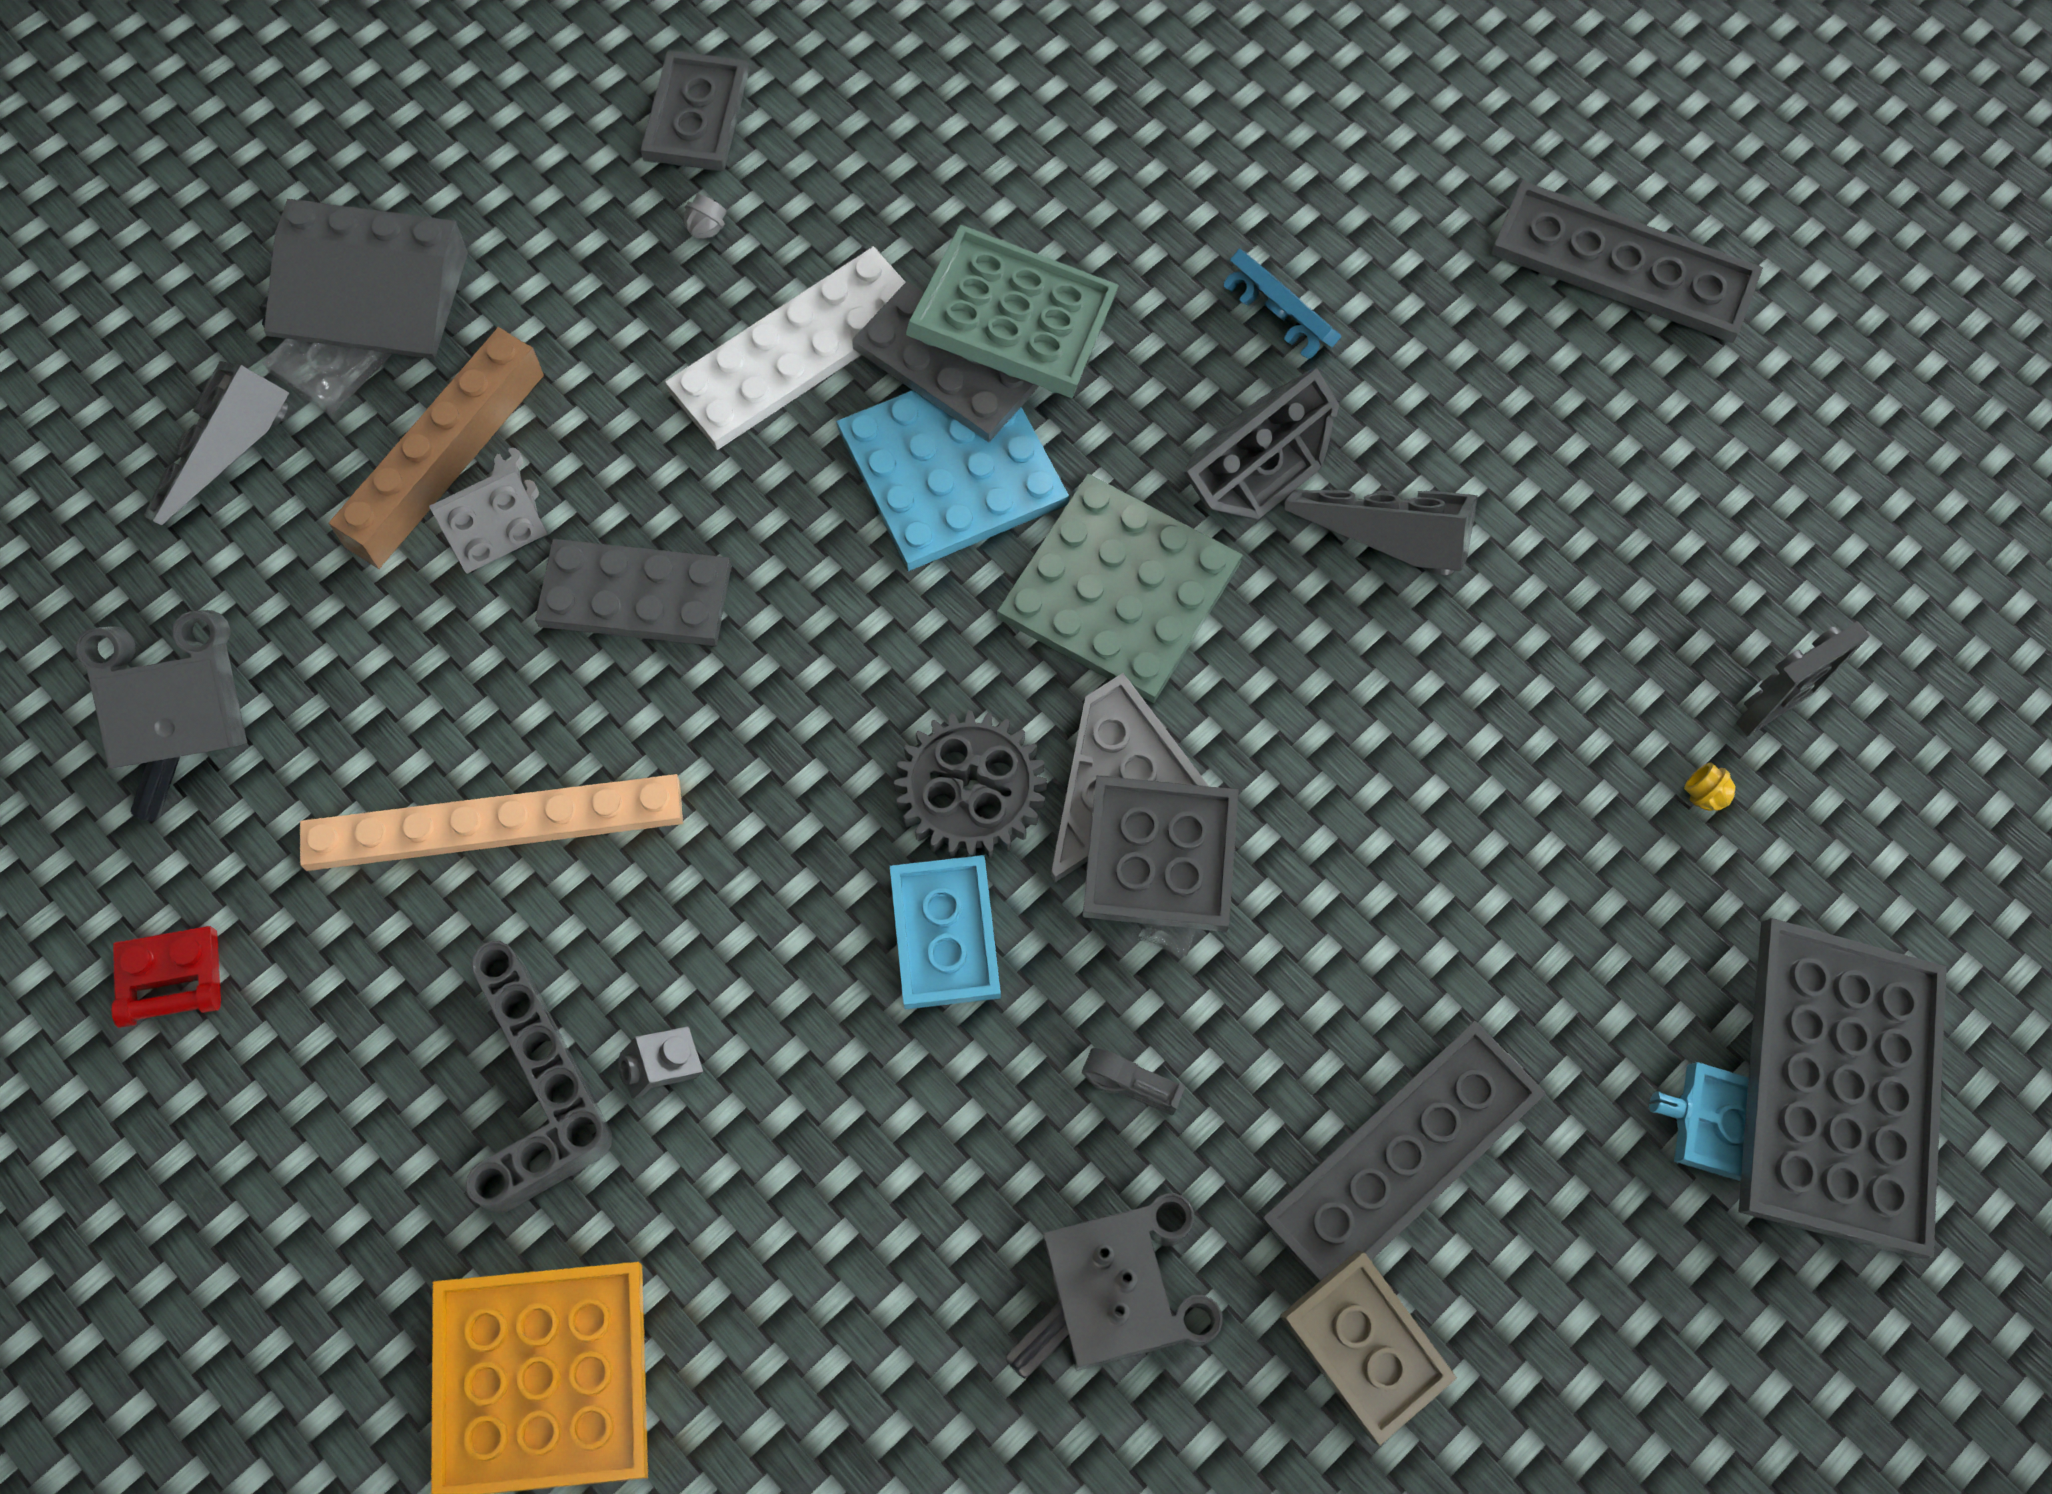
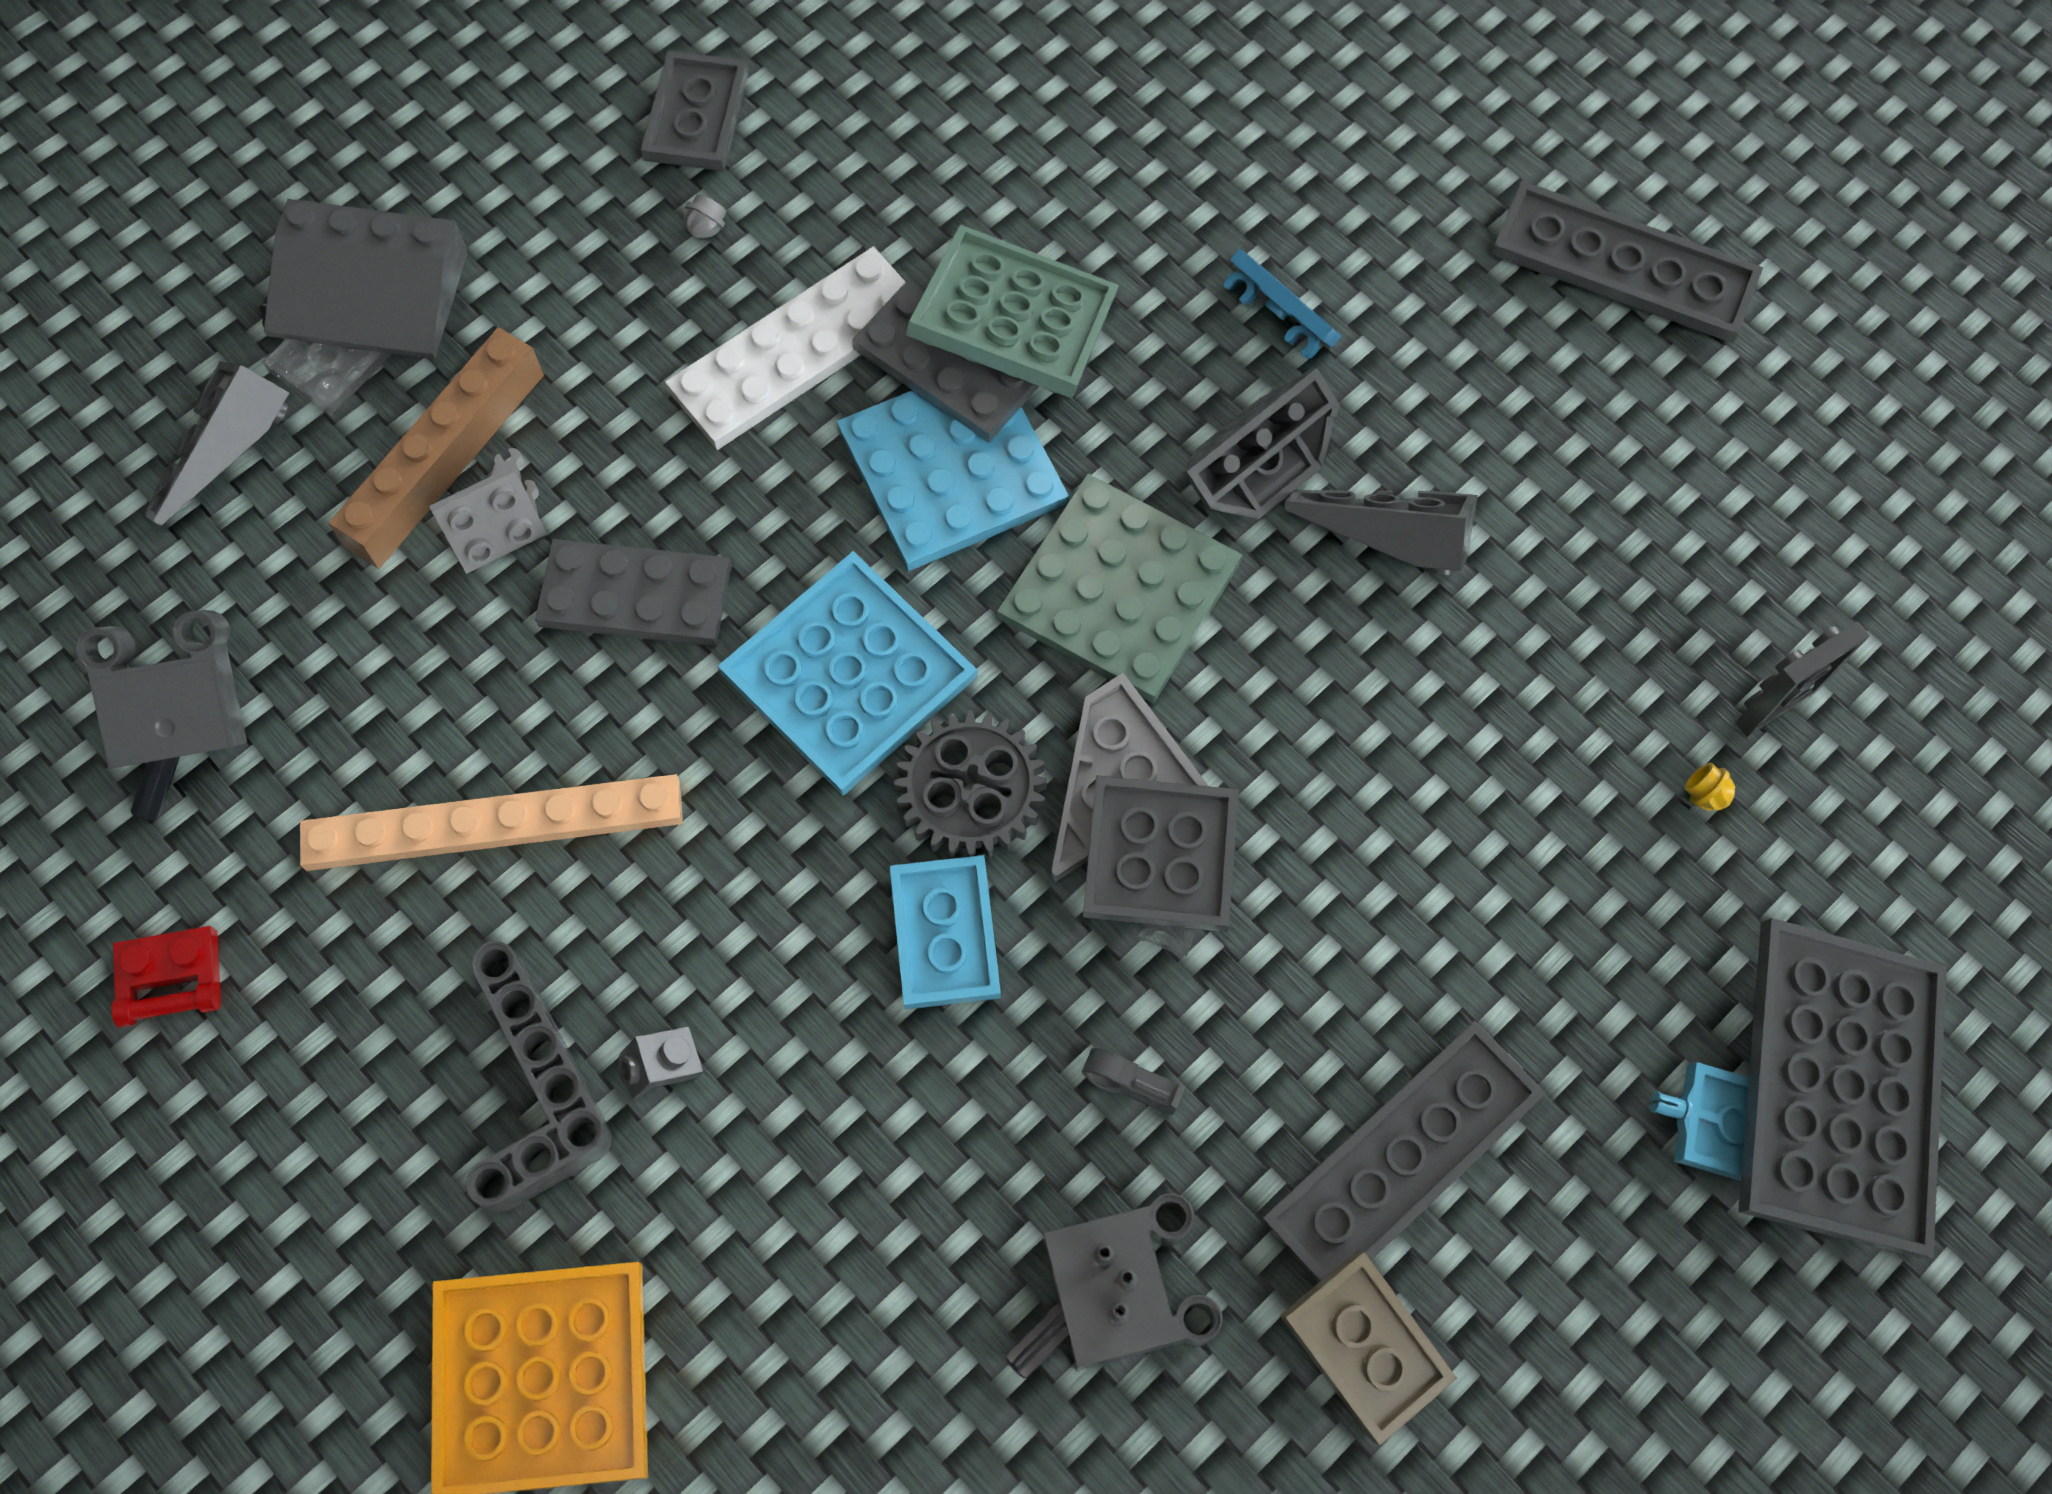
none -> medium azure plate [718,551,978,796]

